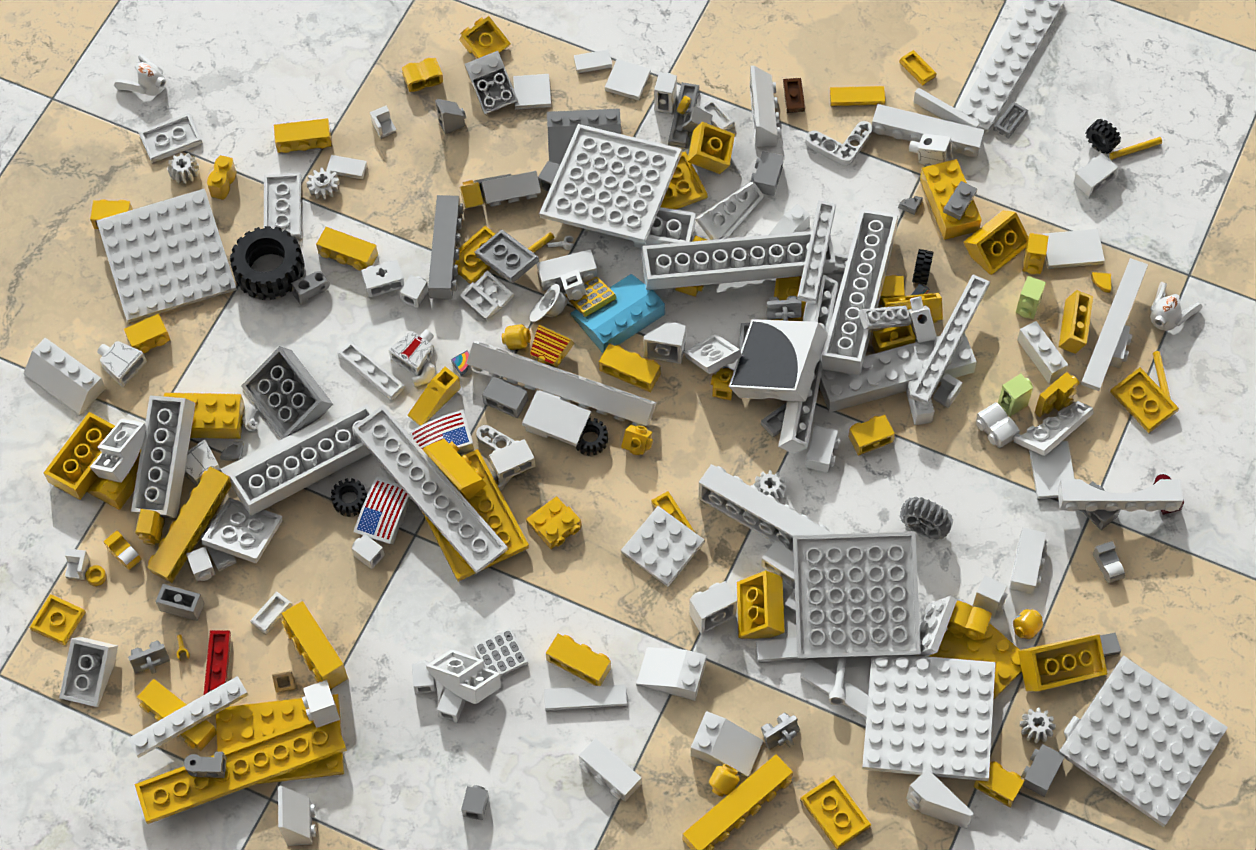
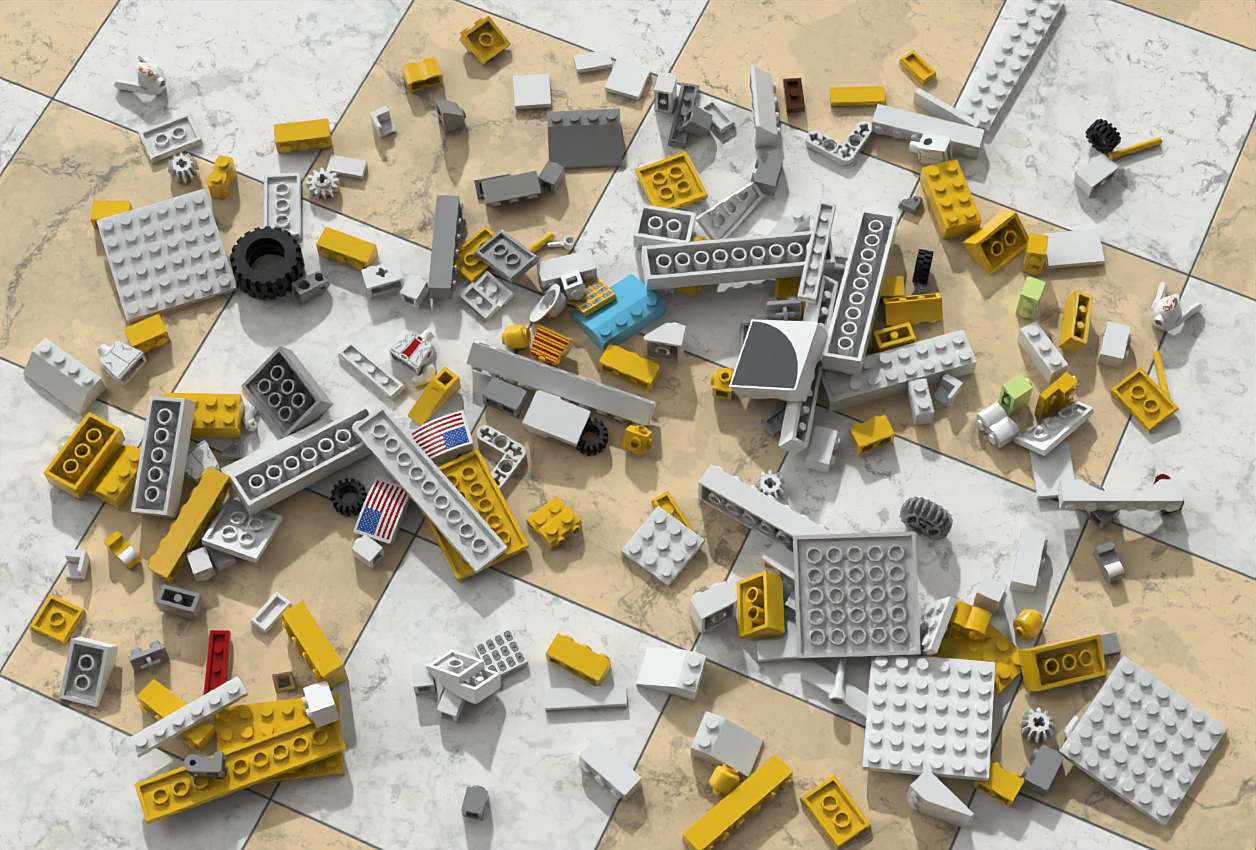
yellow tile [85,565,107,586] -> none
white slope [90,419,146,482] -> none
yellow brick [135,509,165,546] -> none
yellow hand [176,634,190,661] -> none
white slope [278,786,316,846] -> none
yellow slope [422,439,487,500] -> none
tile [451,350,469,376] -> none
yellow brick [459,180,484,209] -> none
white slope [465,51,518,114] -> none
white brick [489,439,535,482] -> none
white plate [539,124,682,244] -> none
yellow tile [677,95,691,115] -> none
white plate [684,334,742,374] -> none
yellow brick [687,122,735,174] -> none
light grey hips [761,712,800,750] -> none
white tile [858,306,912,330] -> none
white torso [908,296,937,343] -> none
white tile [909,275,990,406] -> none
light grey plate [943,181,978,220] -> none
light grey tile [993,102,1029,139] -> none
white tile [1081,258,1148,391] -> none
yellow tile [1091,272,1111,293] -> none

